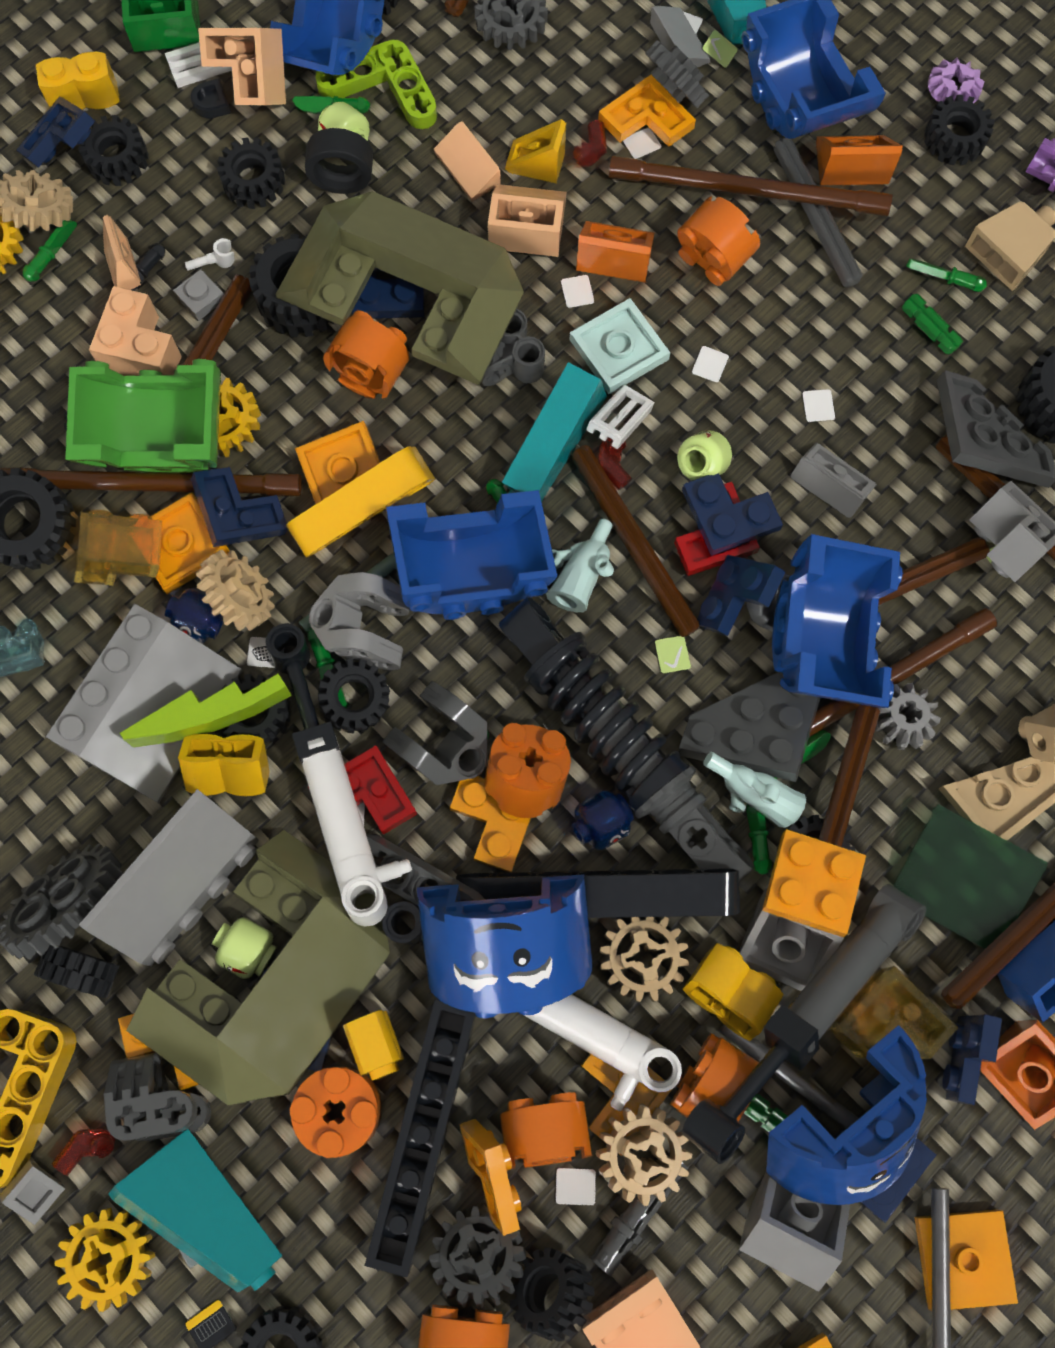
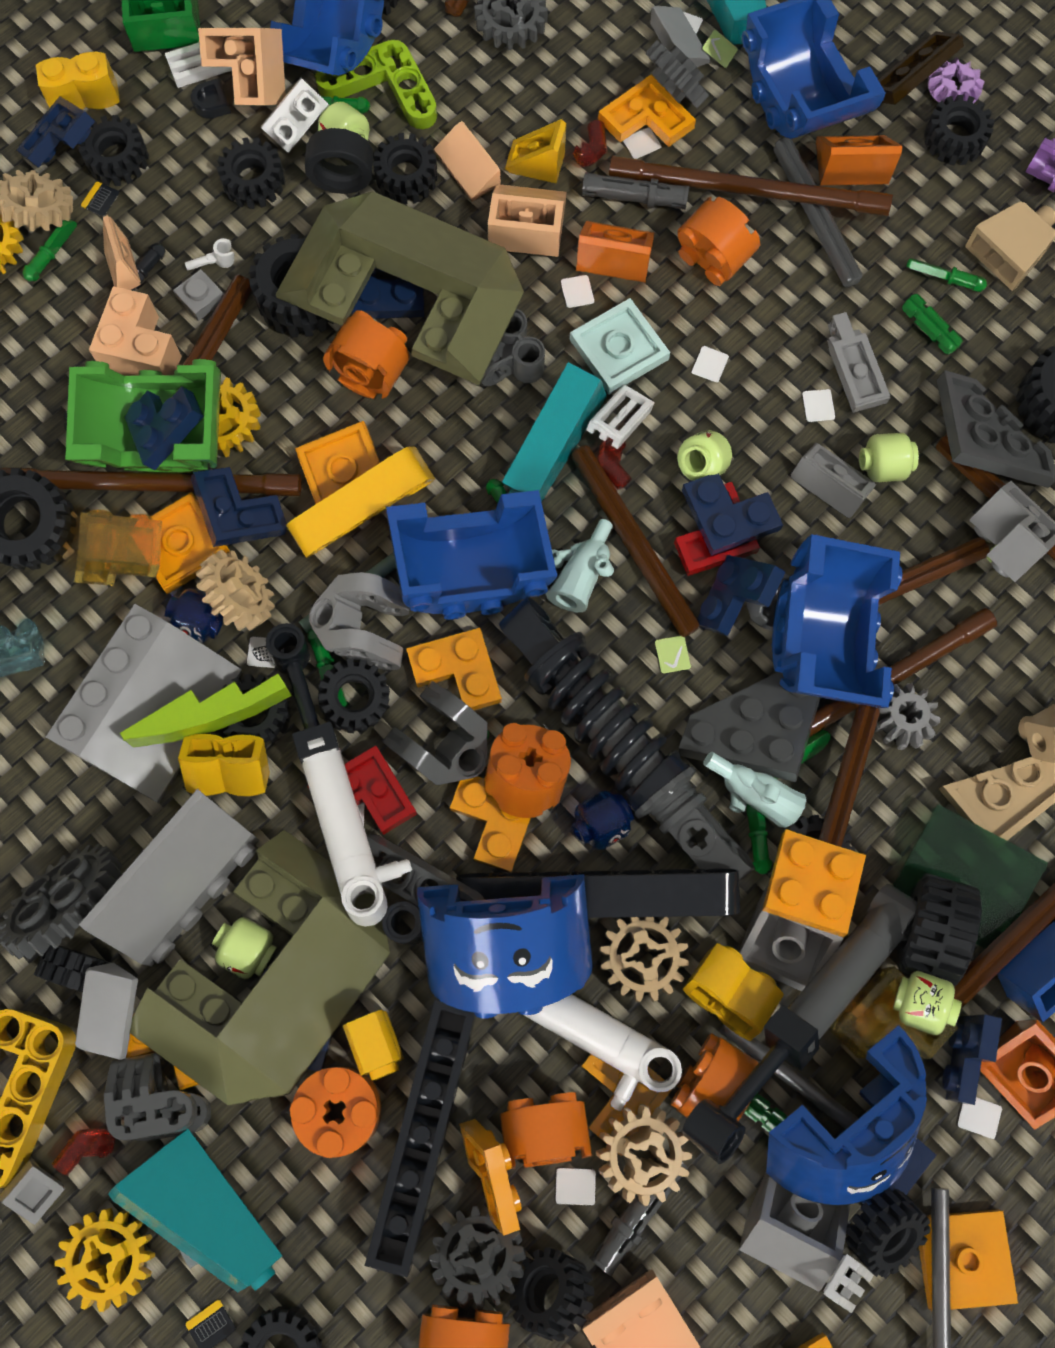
none -> light grey slope [75,963,138,1060]
none -> black sticker [81,182,120,216]
none -> dark blue plate [124,386,204,470]
none -> white hips [261,78,328,153]
none -> black tyre [373,133,438,204]
none -> light orange plate [406,628,502,710]
none -> dark grey pin [582,172,689,210]
none -> white tile [823,1254,874,1313]
none -> light grey hinge [827,312,890,413]
none -> black tyre [846,1189,931,1277]
none -> yellowish green head [859,433,919,482]
none -> dark brown tile [878,31,964,105]
none -> yellowish green head [893,971,962,1035]
none -> black tyre [896,873,982,988]
none -> white sticker [958,1097,1002,1139]

